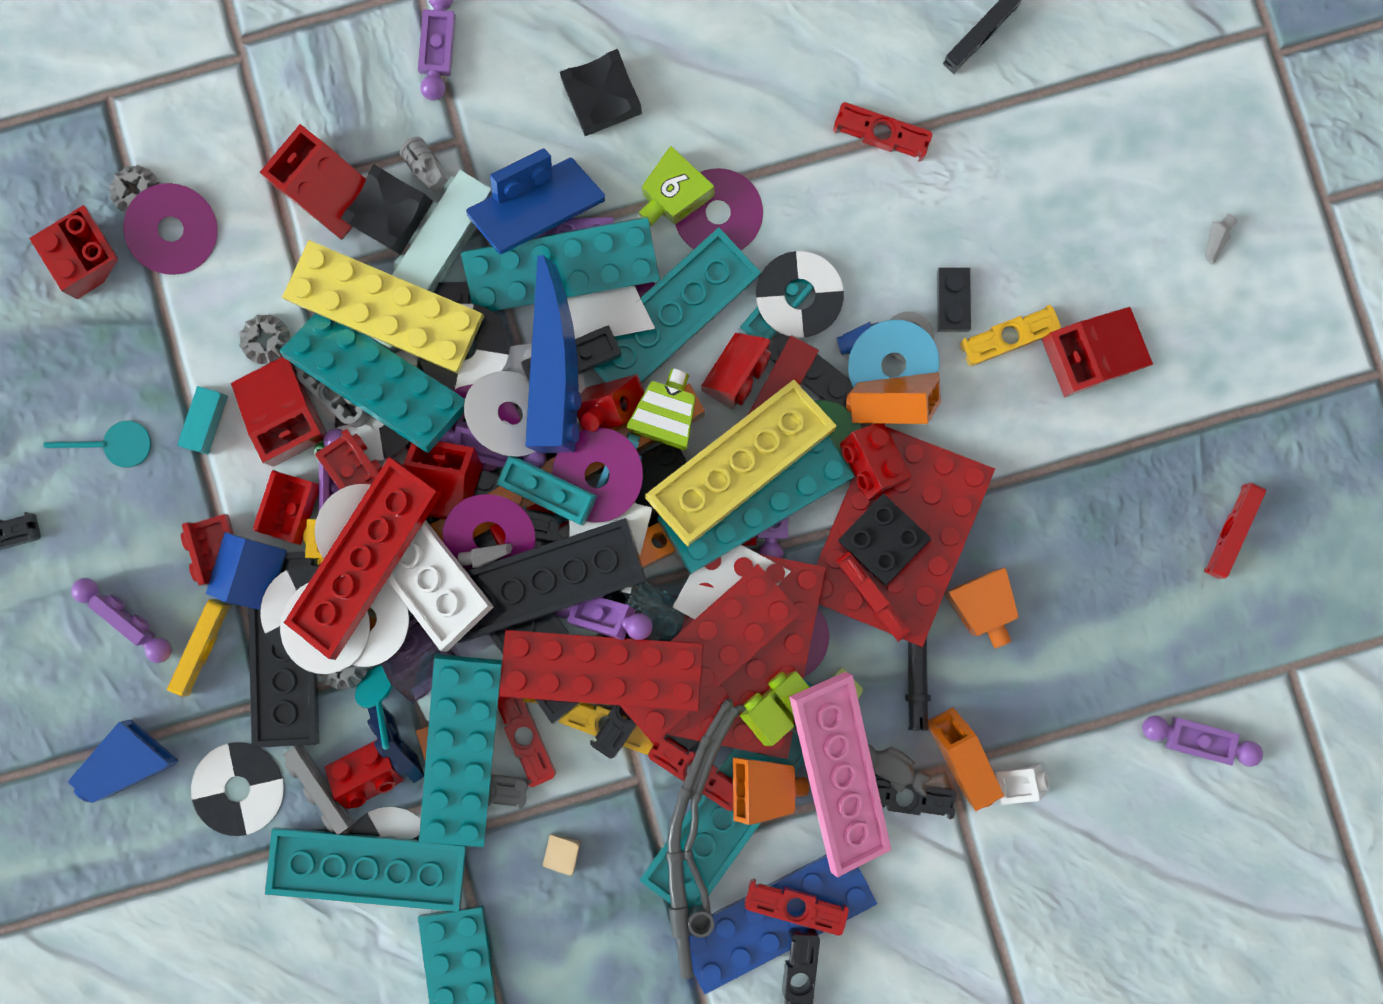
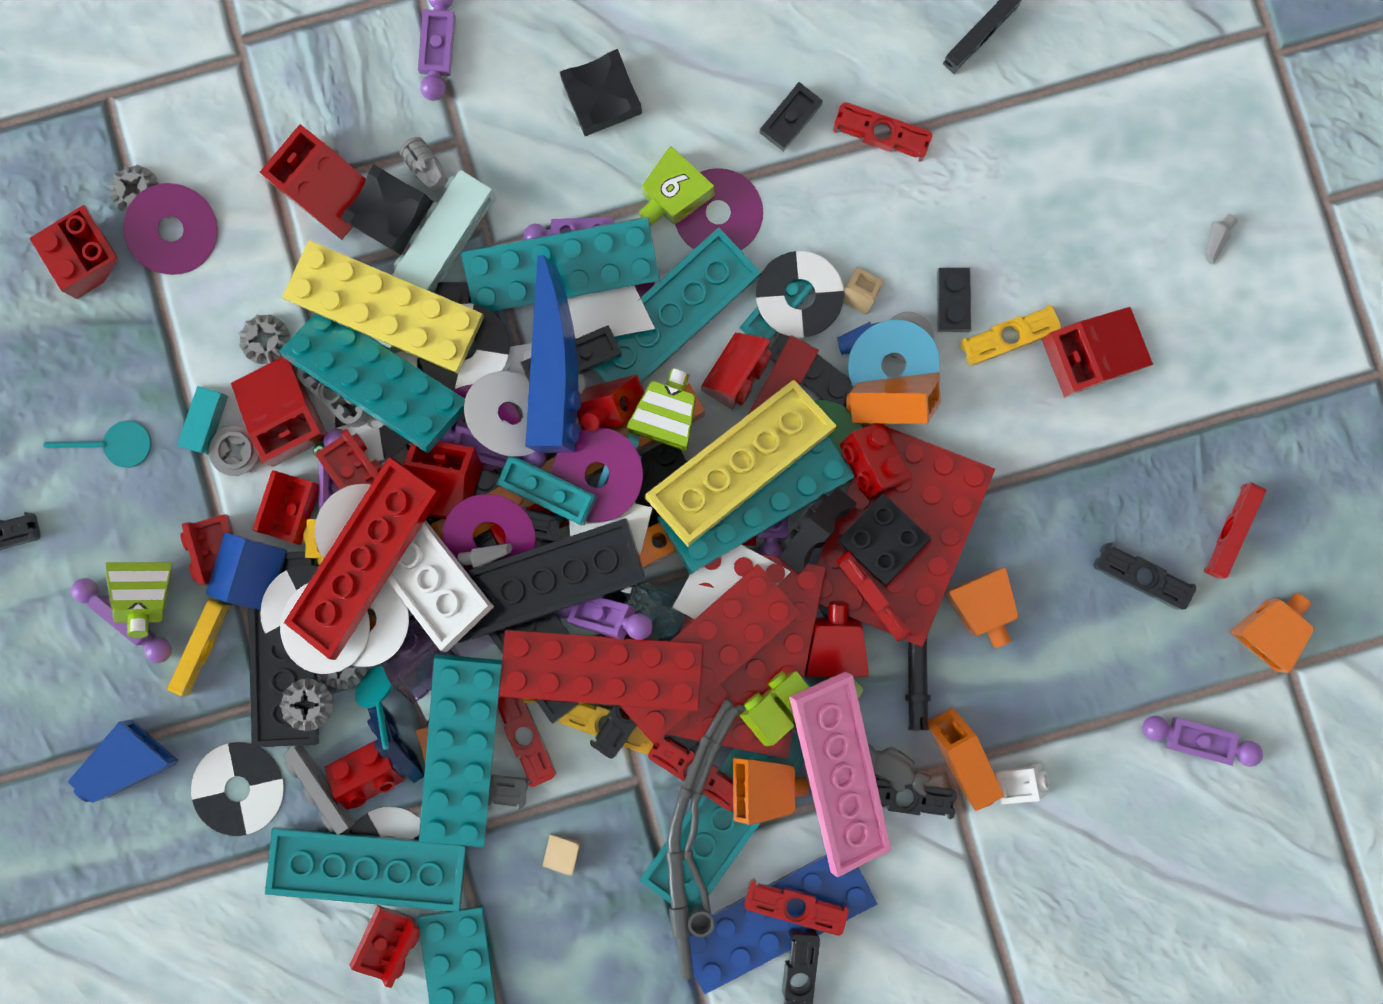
blue bracket [466,148,605,254] -> none
none -> lime torso [106,562,171,638]
none -> light grey gear [209,426,259,476]
none -> light grey gear [279,679,333,731]
none -> red bracket [349,905,419,988]
none -> black plate [759,82,823,152]
none -> black brick [779,487,857,574]
none -> red torso [805,601,869,677]
none -> tan slope [843,267,884,314]
none -> black piece [1093,543,1196,610]
none -> orange torso [1229,593,1314,673]

